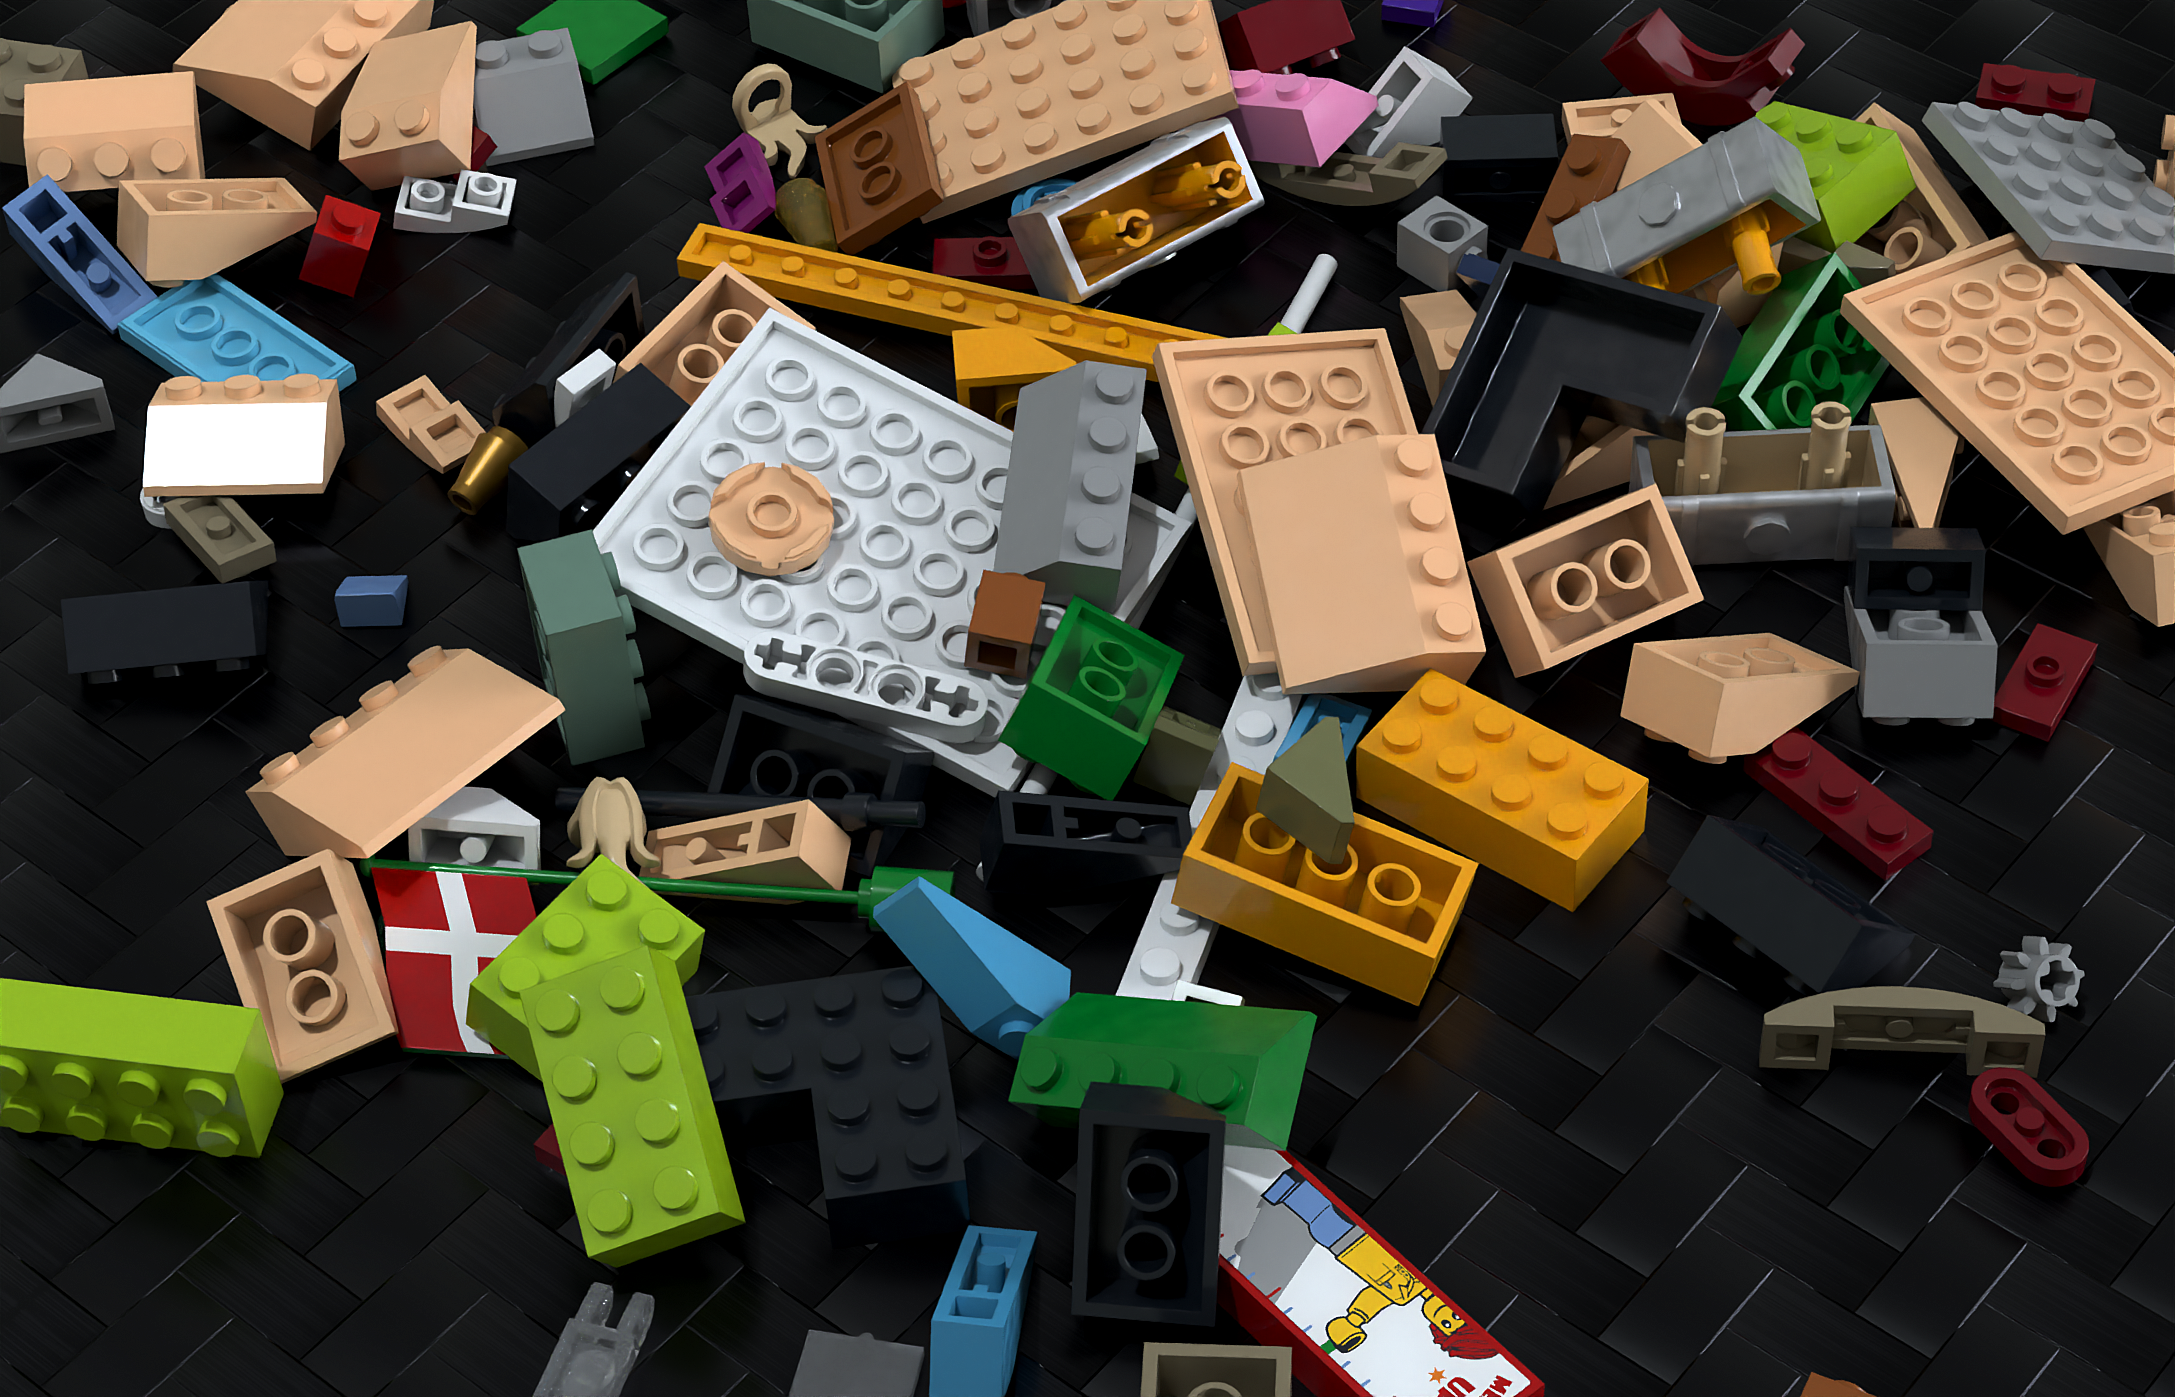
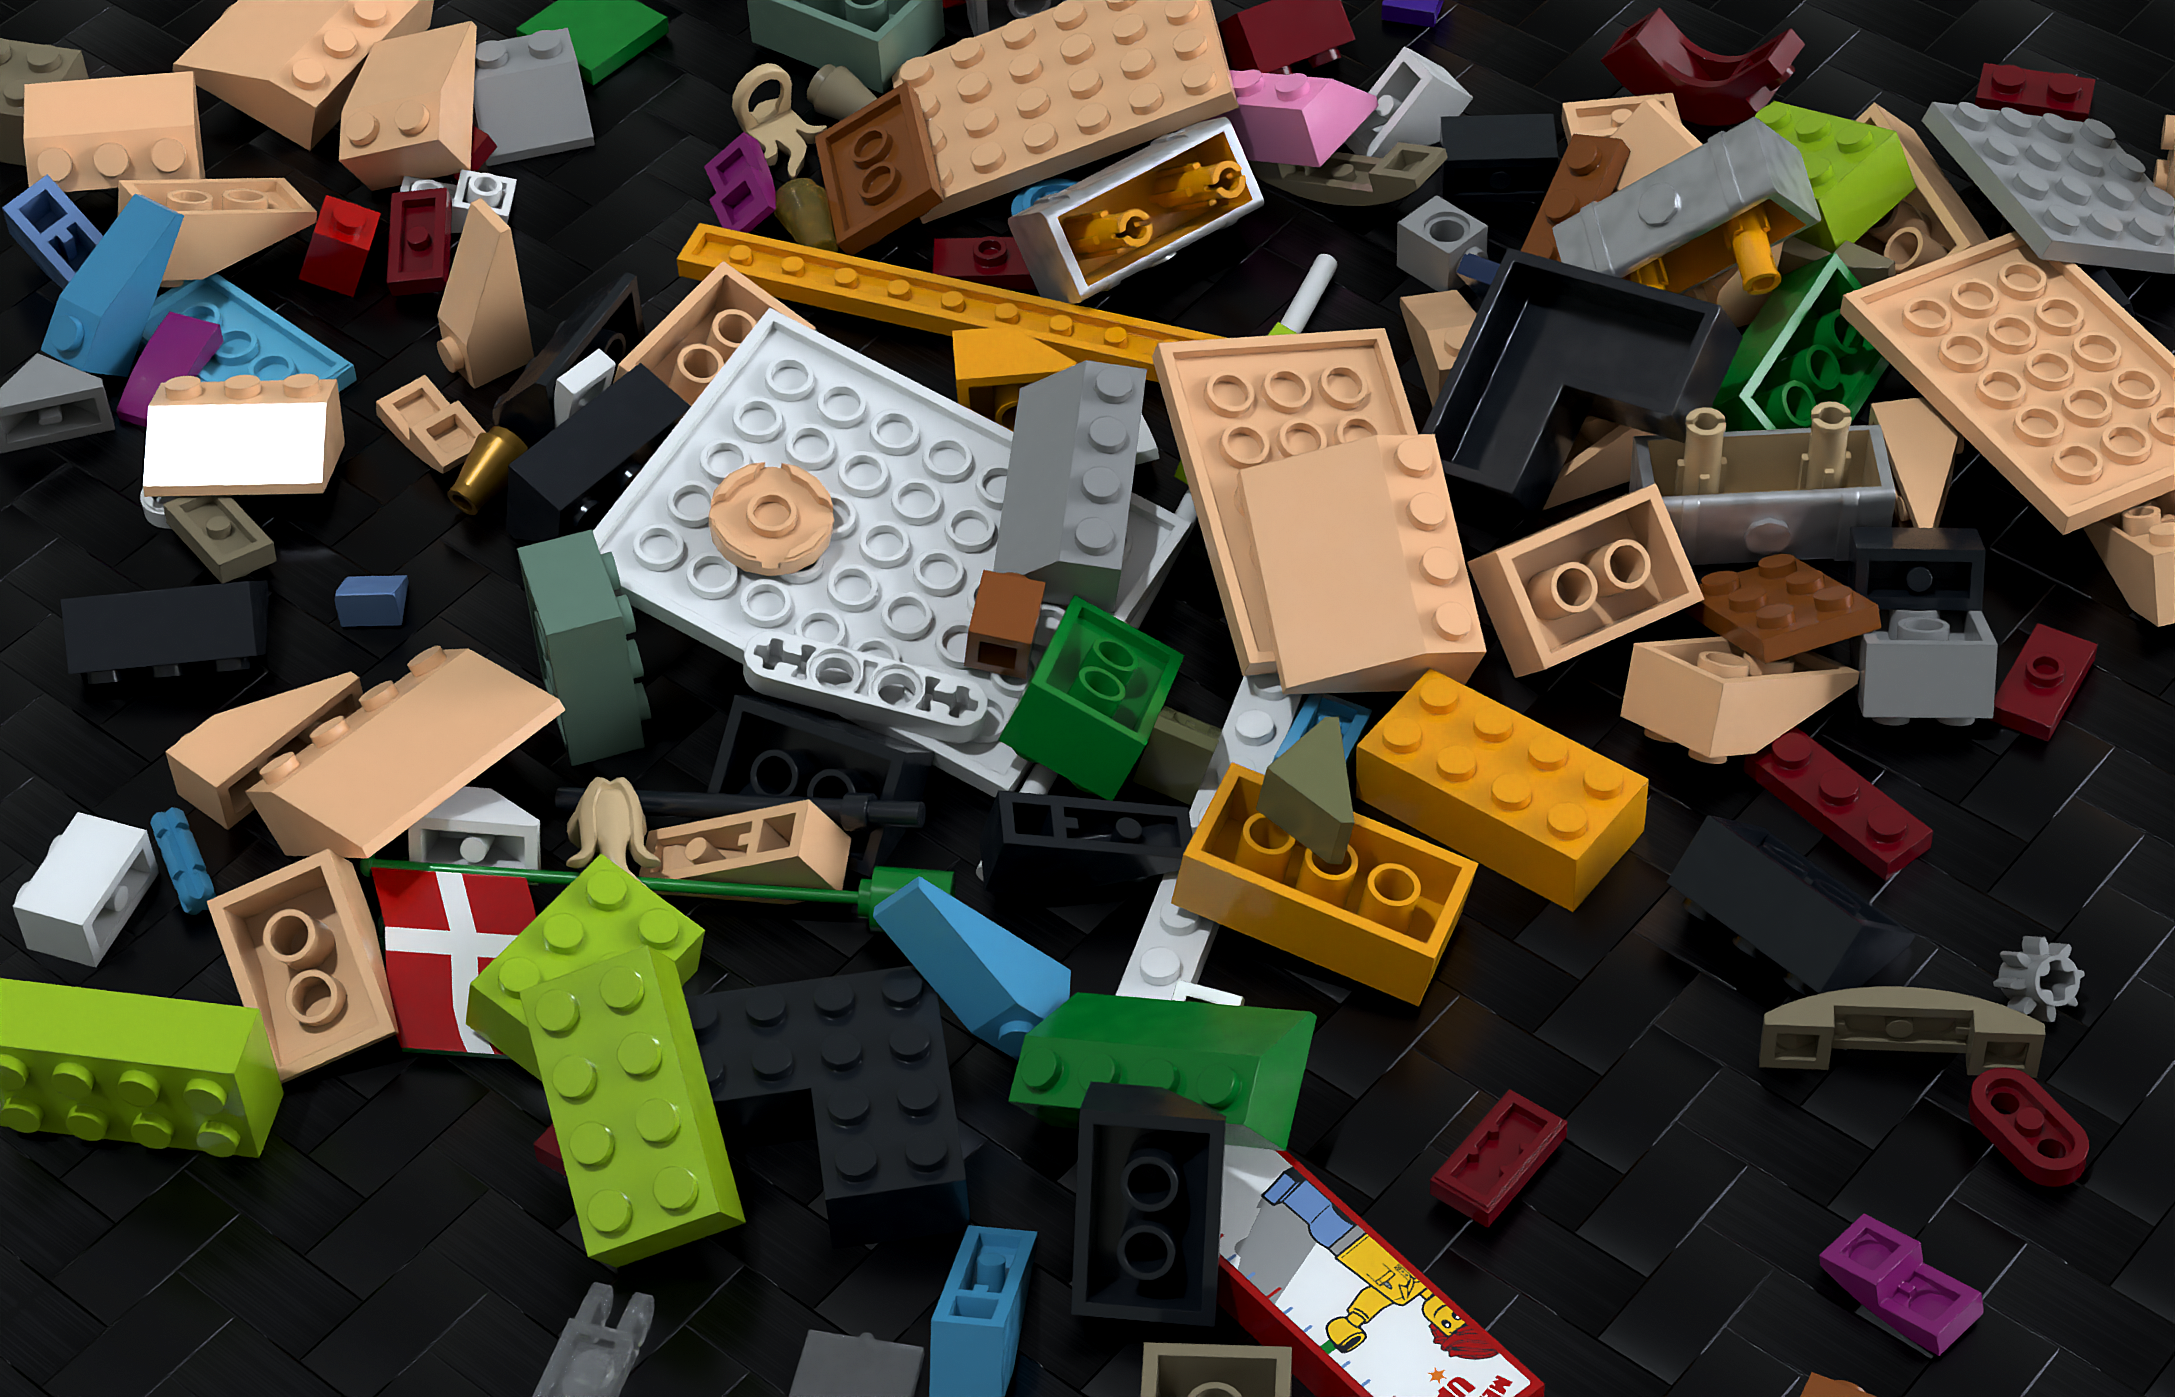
none -> white brick [13,812,159,967]
none -> dark azure slope [41,194,184,377]
none -> magenta slope [117,312,224,427]
none -> dark azure axle [150,807,216,915]
none -> light nougat slope [165,672,363,830]
none -> dark red plate [387,187,452,296]
none -> light nougat slope [437,198,534,389]
none -> dark tan cone [807,64,878,121]
none -> dark red plate [1430,1089,1567,1228]
none -> dark orange plate [1684,554,1881,664]
none -> magenta slope [1819,1214,1984,1356]

